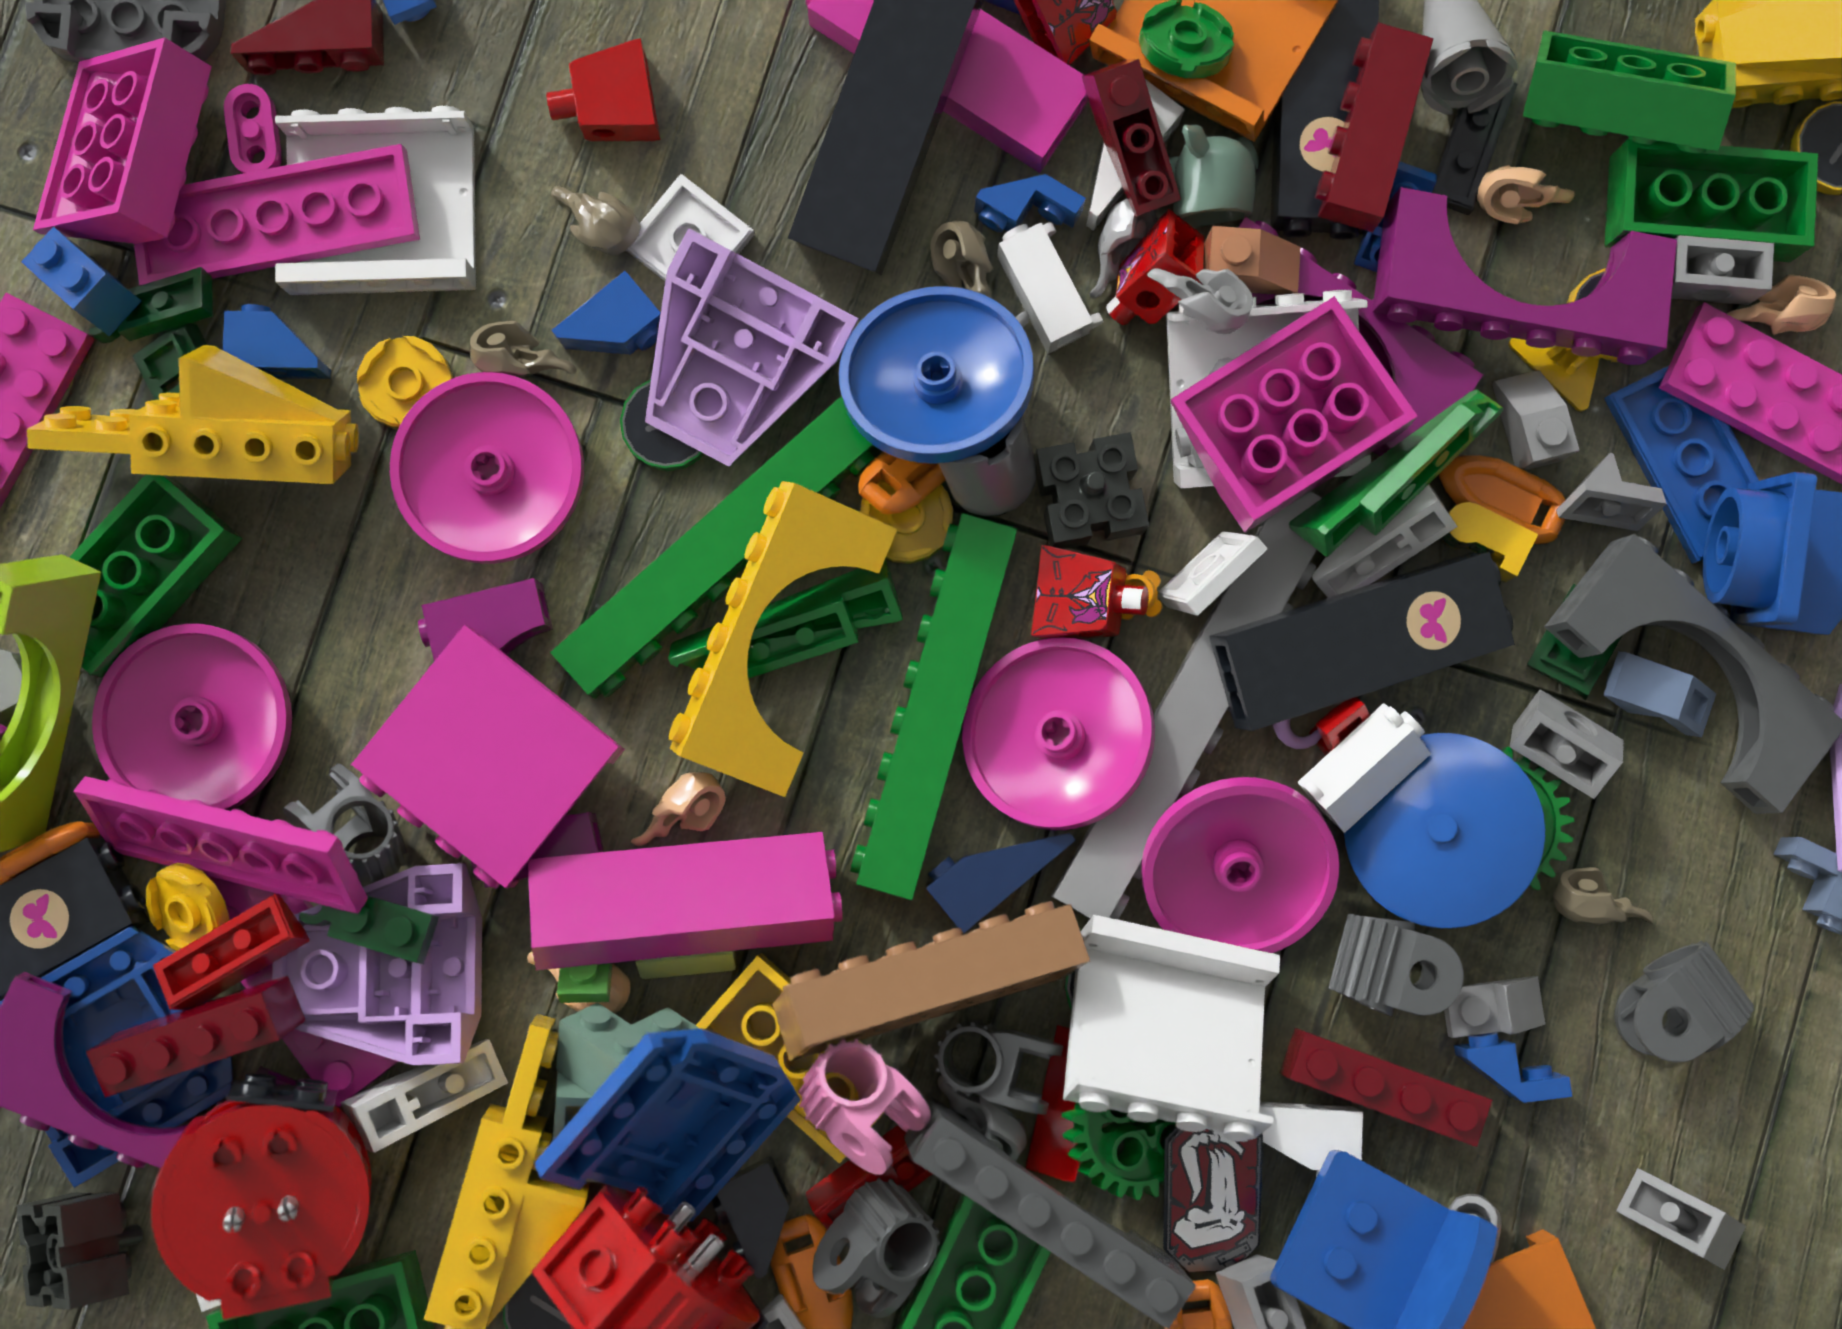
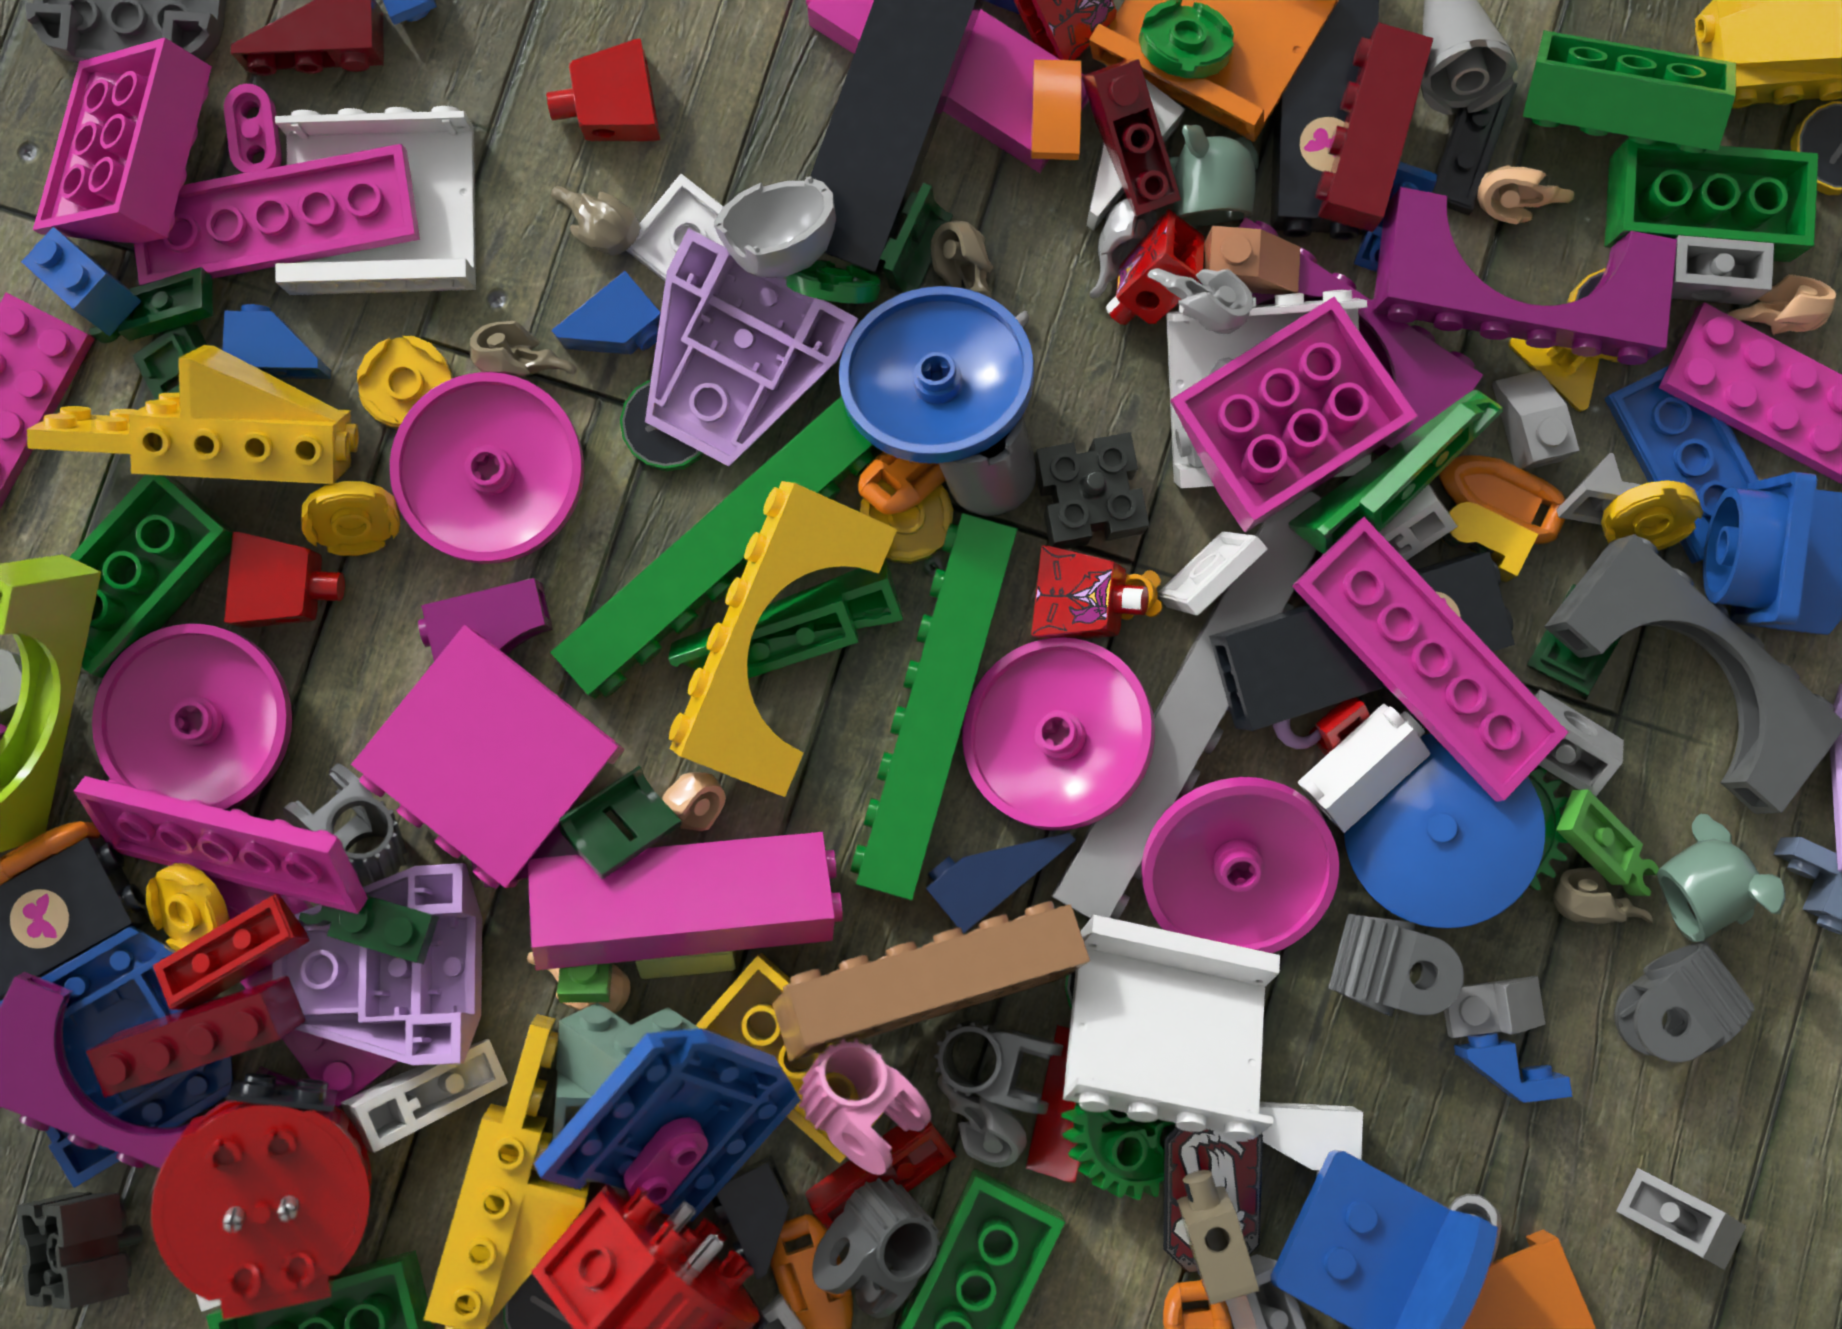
dark grey arch [904,1096,1196,1329] -> none
blue slope [974,174,1086,232] -> none
white brick [997,222,1104,354] -> none
dark red brick [1279,1028,1493,1147] -> none
sand blue slope [1604,651,1716,737] -> none
none -> red torso [224,532,345,628]
none -> yellow tile [301,481,400,556]
none -> dark green piece [559,765,681,880]
none -> dark pink plate [623,1118,708,1204]
none -> light grey cylinder [714,176,836,278]
none -> green tile [786,260,881,304]
none -> dark green piece [880,183,953,293]
none -> orange slope [1031,59,1081,160]
none -> dark tan torso [1177,1170,1260,1305]
none -> dark pink plate [1292,517,1569,802]
none -> bright green plate [1556,789,1659,896]
none -> yellow tile [1601,480,1703,550]
none -> sand green piece [1657,813,1785,942]

